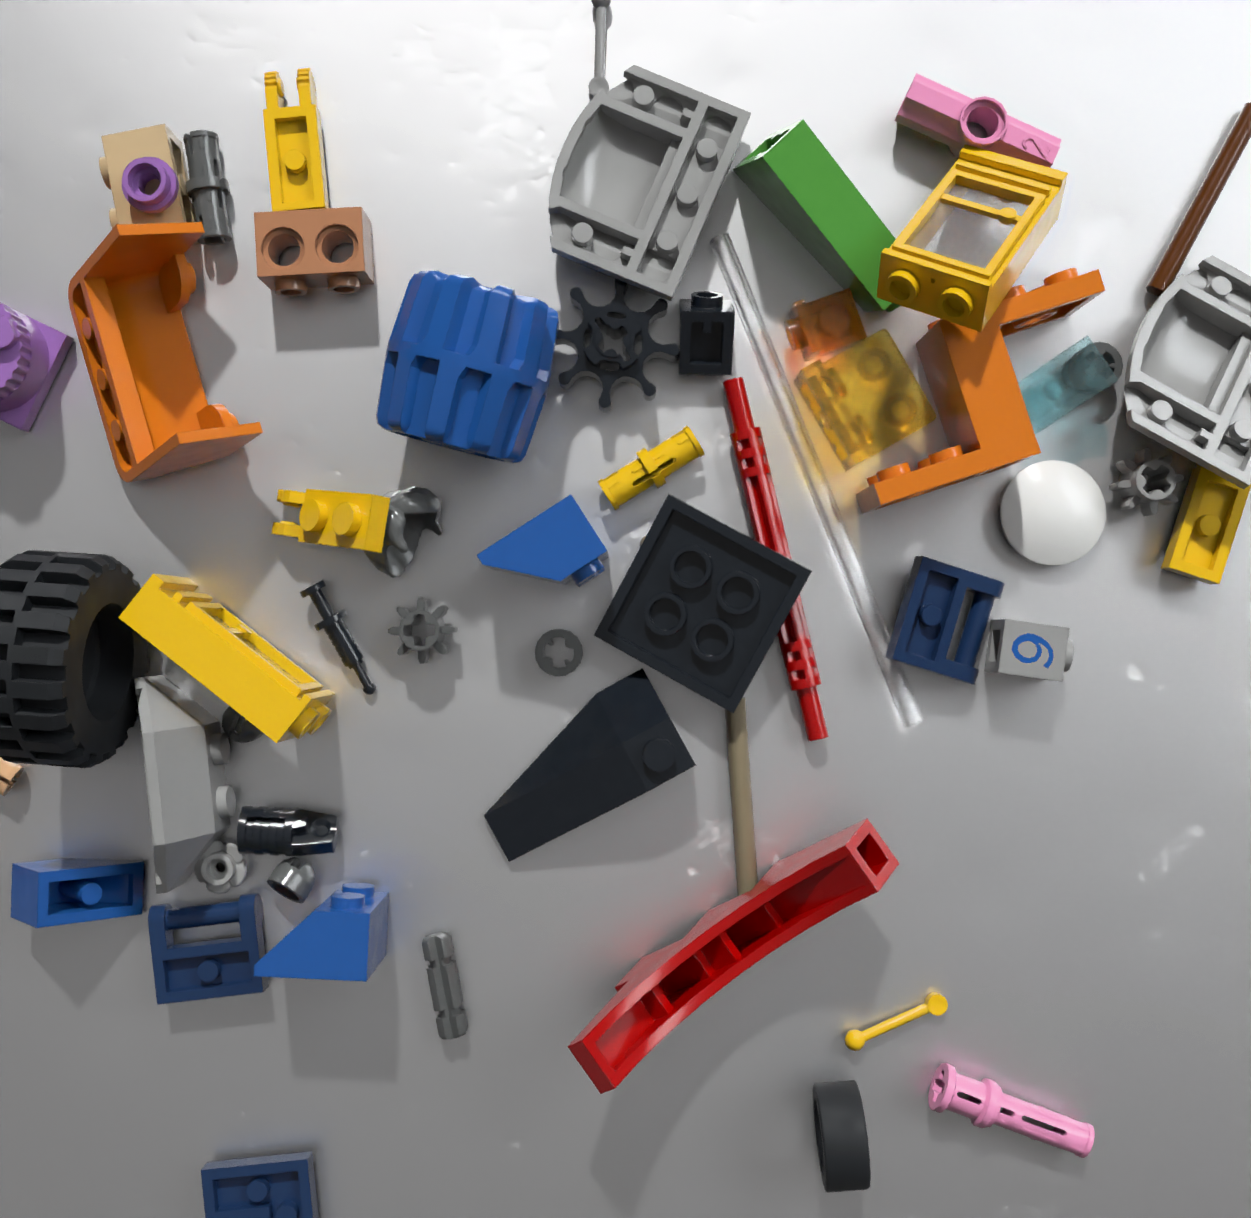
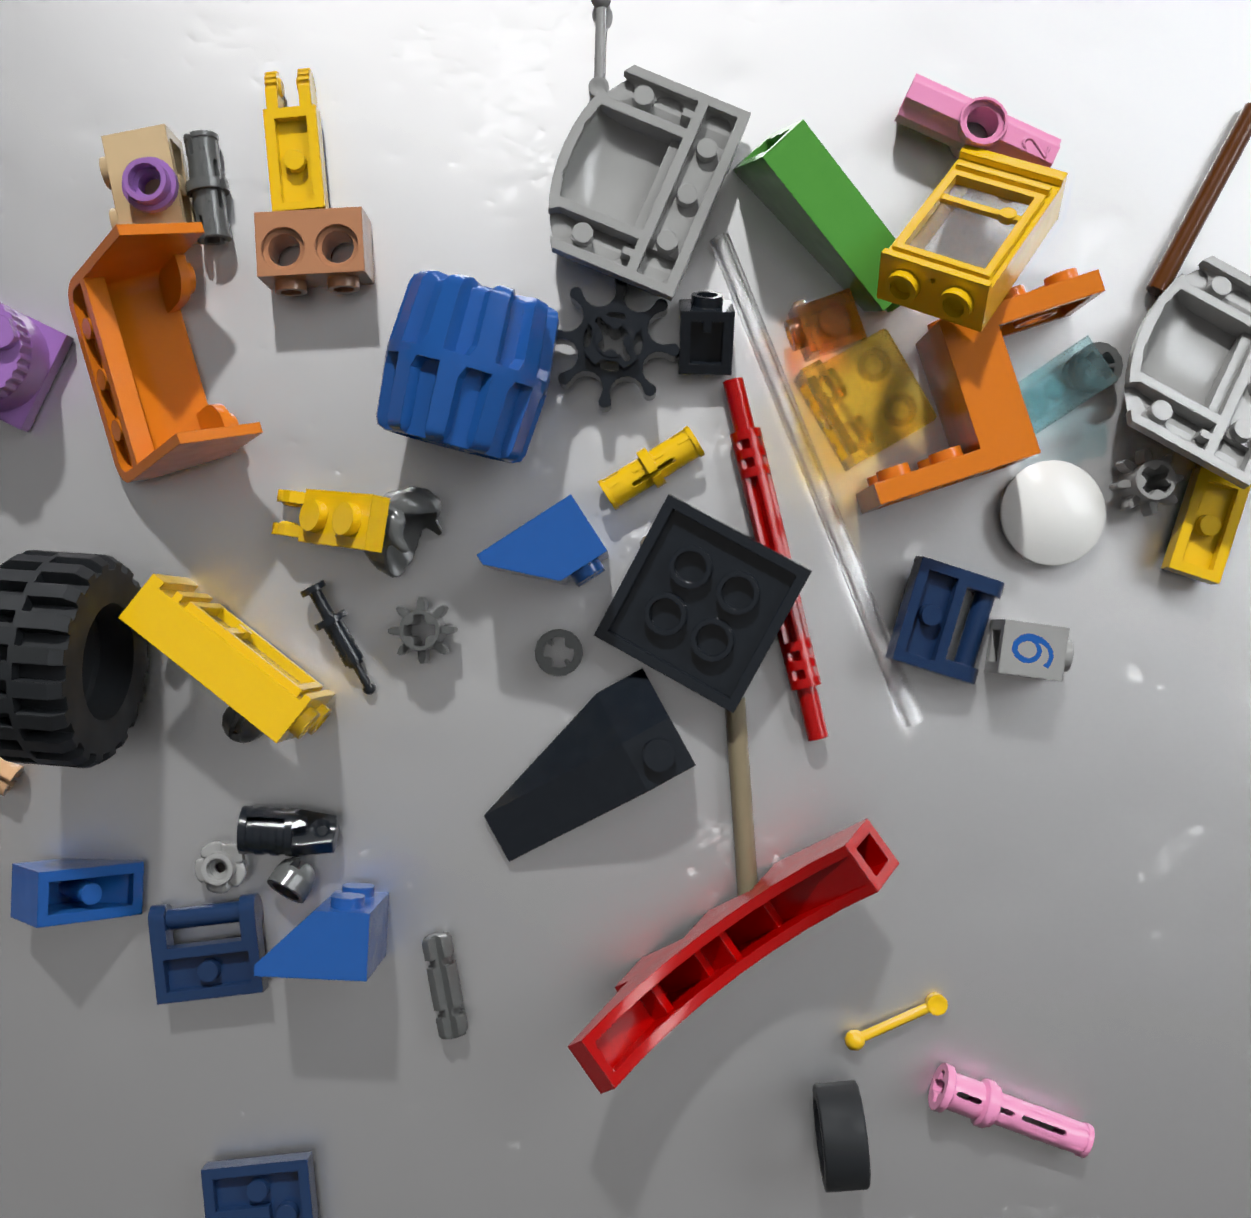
light grey wedge [134,675,236,894] -> none

